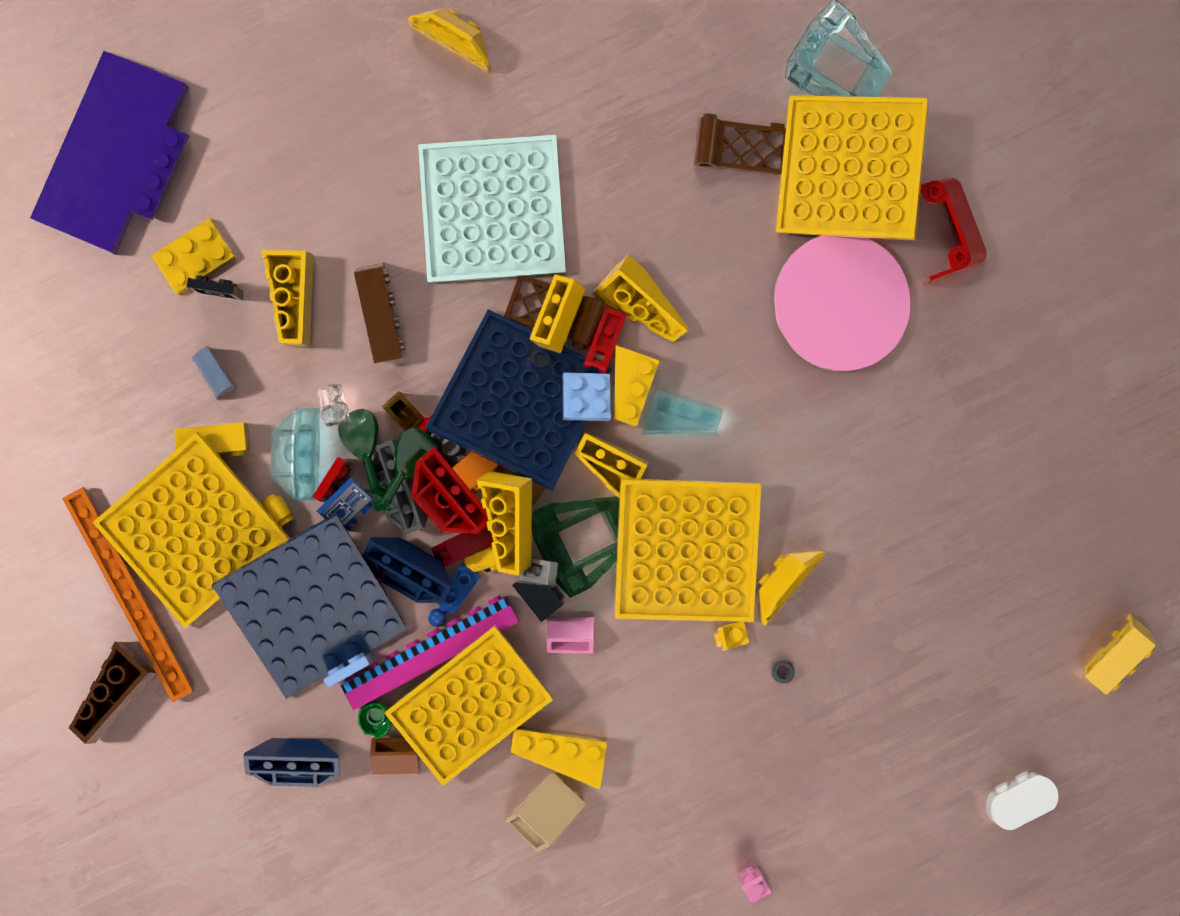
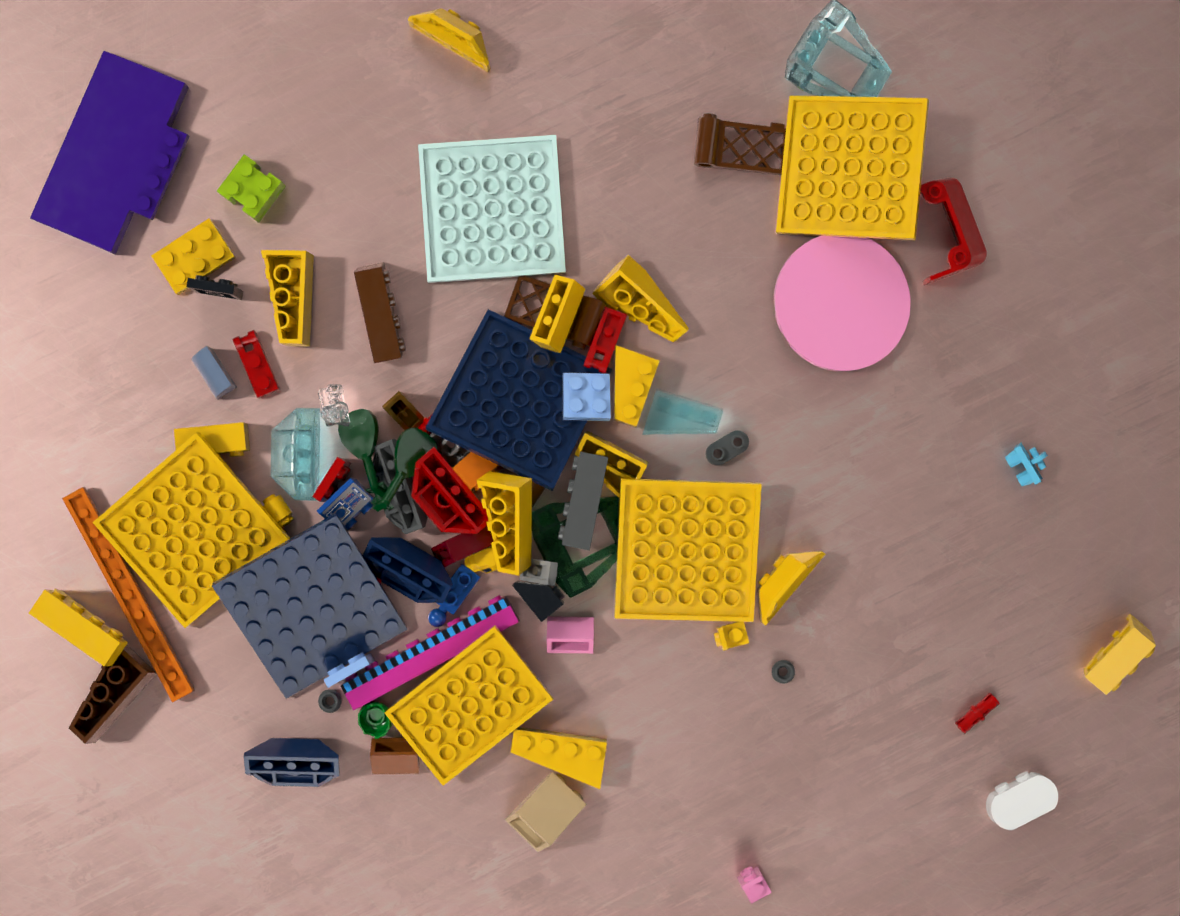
none -> yellow wedge [29,588,128,666]
none -> lime piece [217,154,286,223]
none -> red plate [233,330,280,398]
none -> dark grey plate [318,689,342,713]
none -> dark grey wedge [558,452,608,551]
none -> dark grey plate [705,430,749,466]
none -> red pin [955,693,1000,734]
none -> medium azure hips [1005,442,1048,486]

